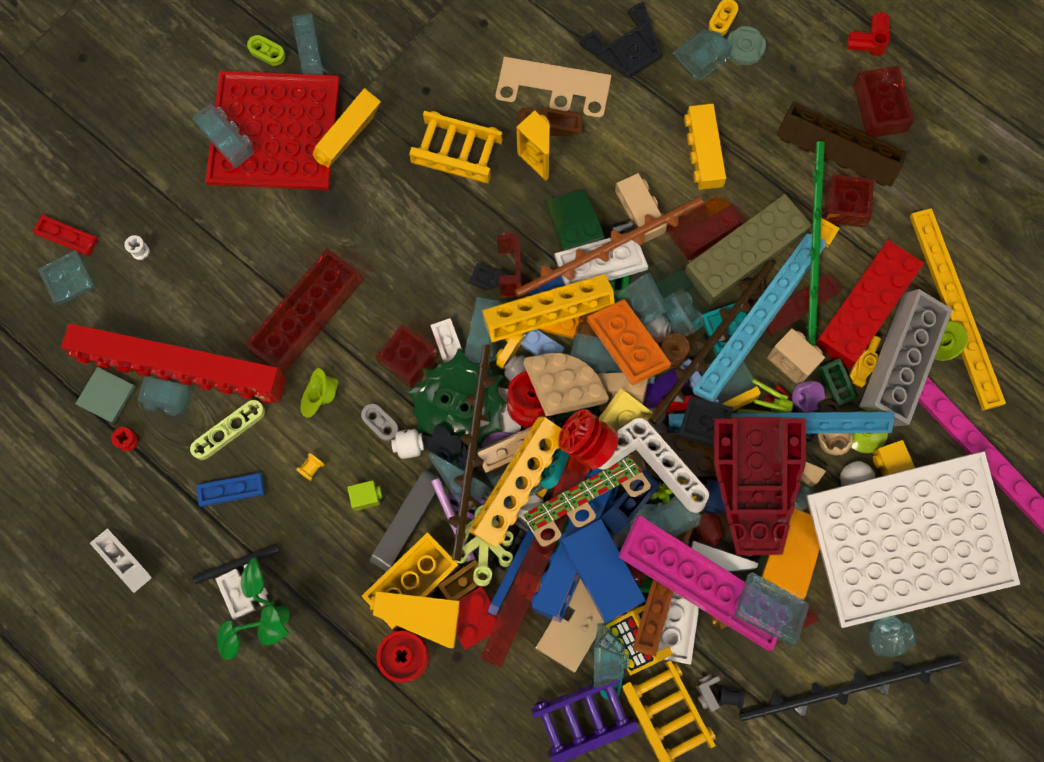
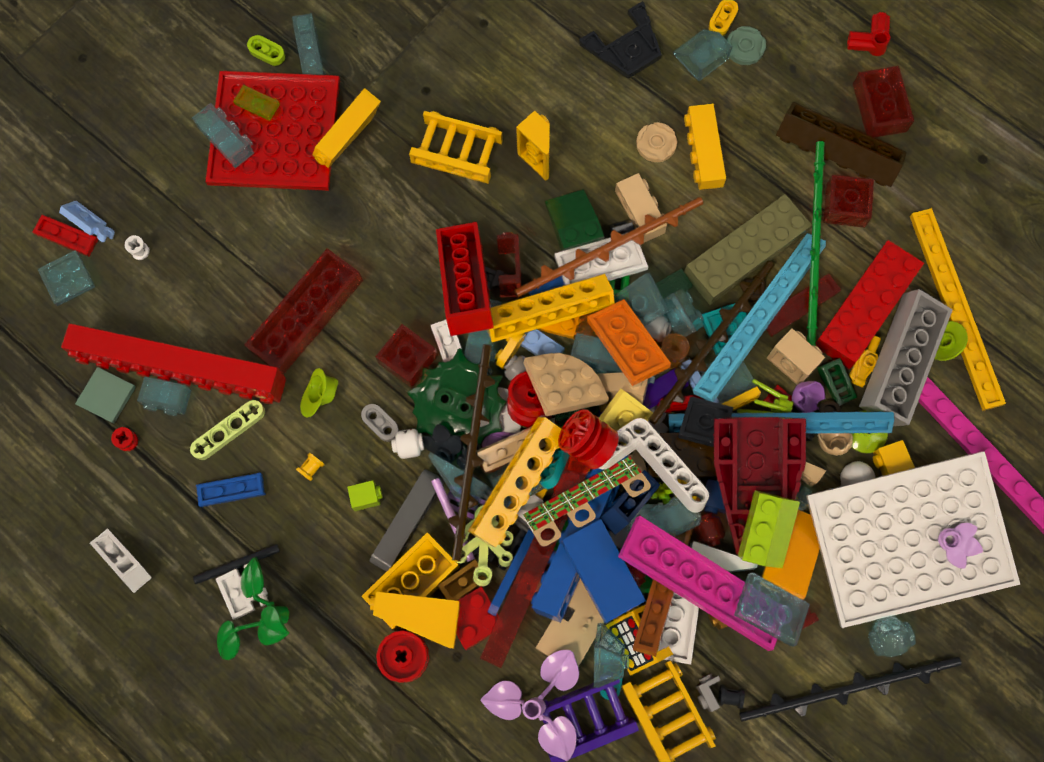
tan piece [495,57,612,117] -> none
reddish brown slope [516,107,582,136] -> none
clear red slope [666,196,744,261] -> none
yellow plate [811,218,840,248] -> none
none -> light blue plate [59,201,115,242]
none -> clear neon green plate [233,85,280,121]
none -> red brick [436,222,494,336]
none -> lavender plant [481,650,579,761]
none -> tan tile [636,122,677,162]
none -> lime slope [738,490,800,568]
none -> lavender plate [938,523,983,569]

